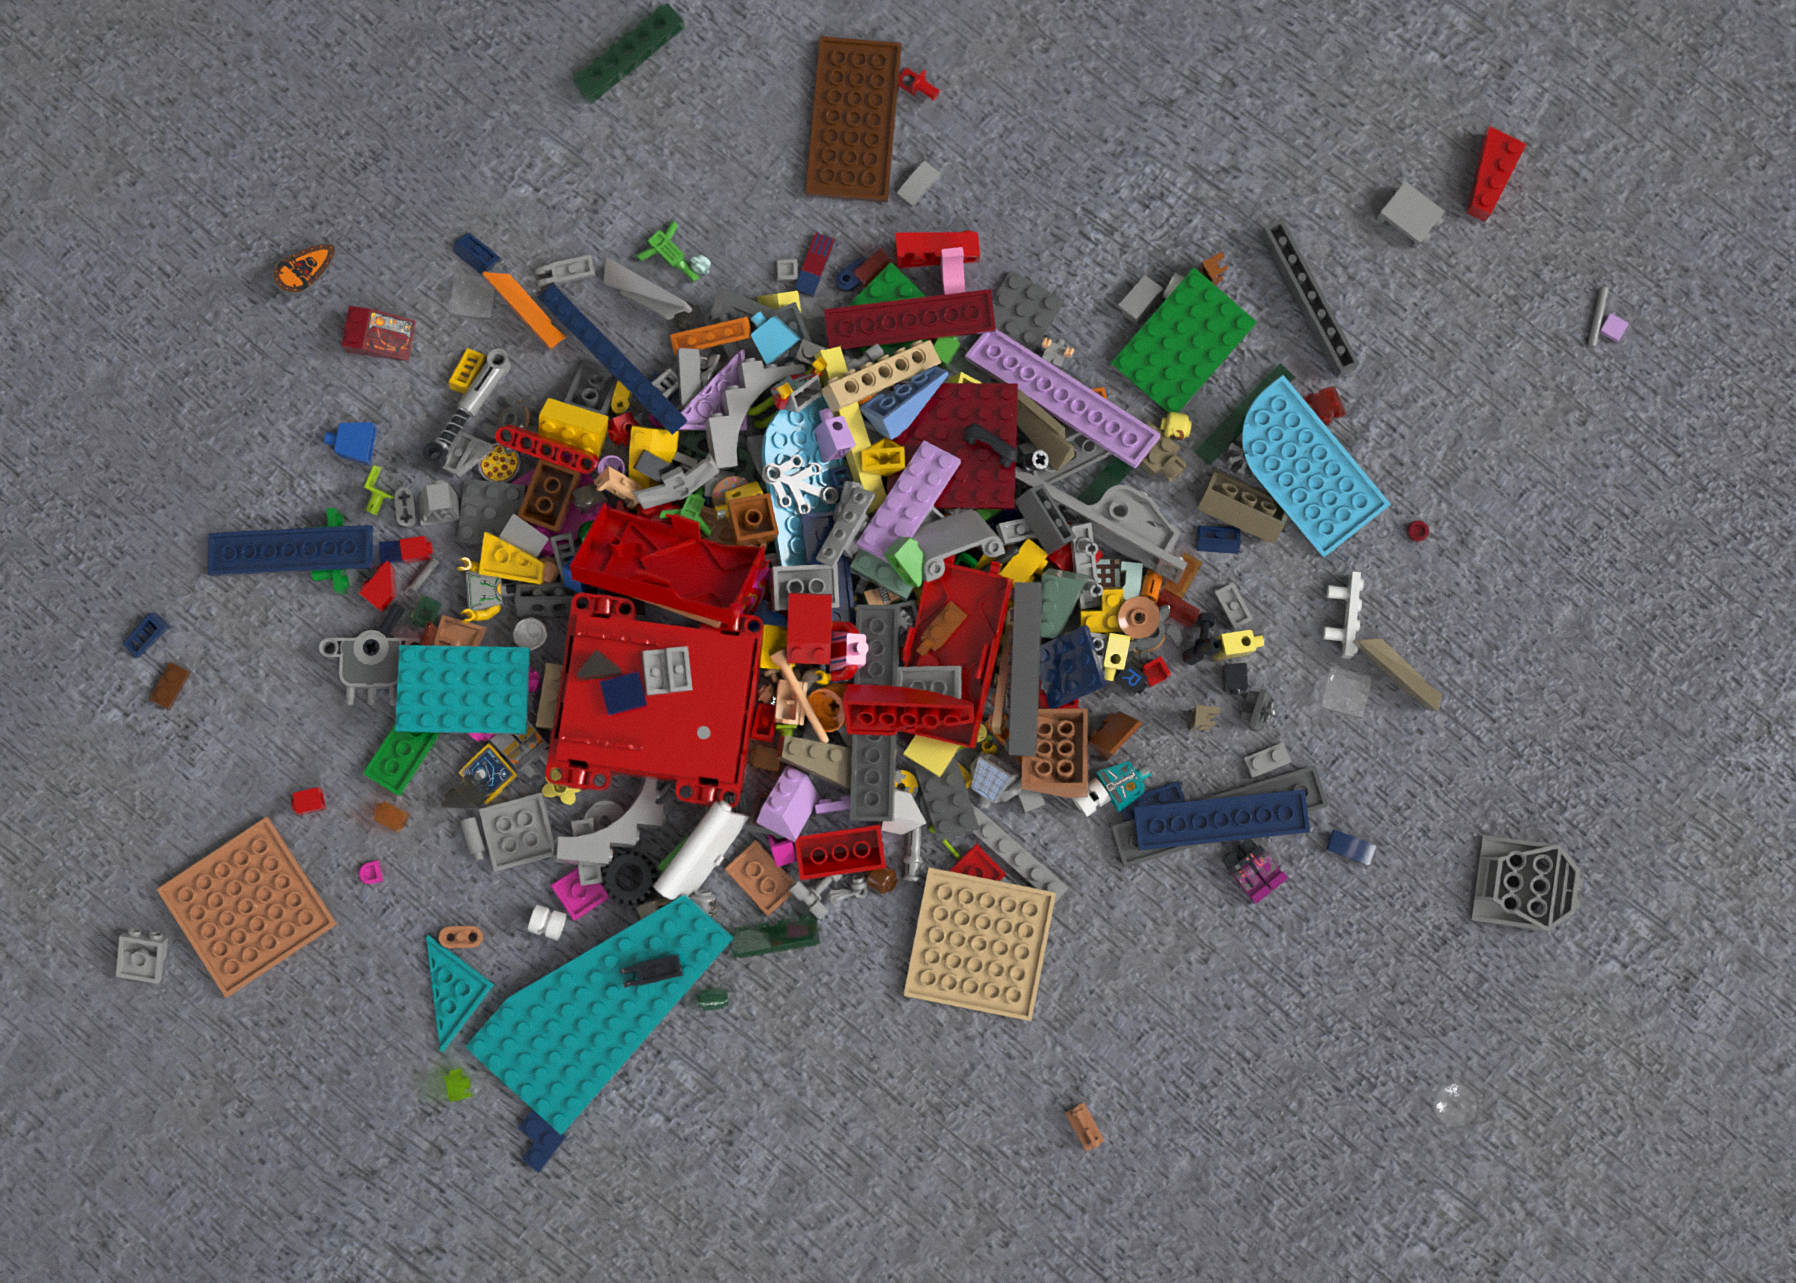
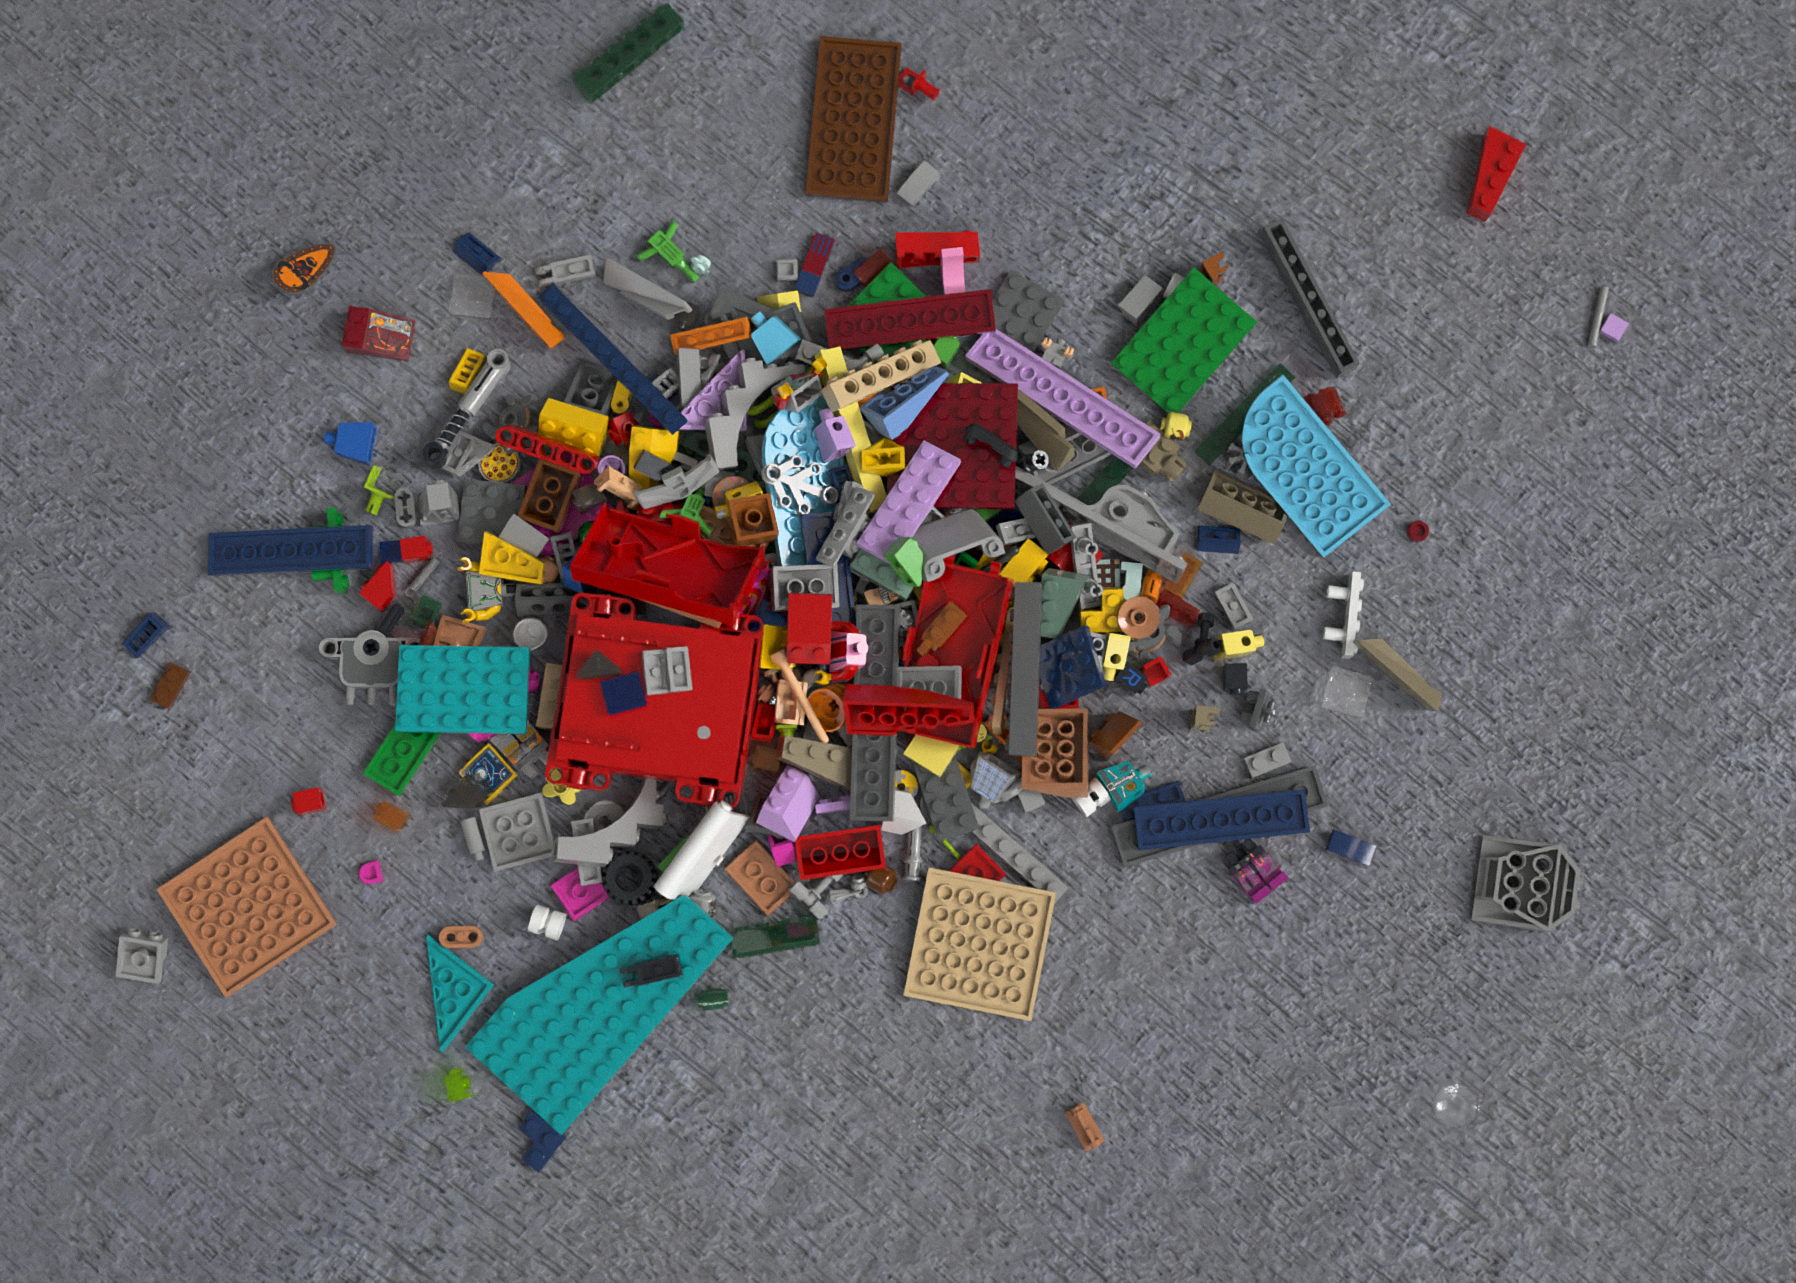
light grey panel [1377,181,1445,248] -> none

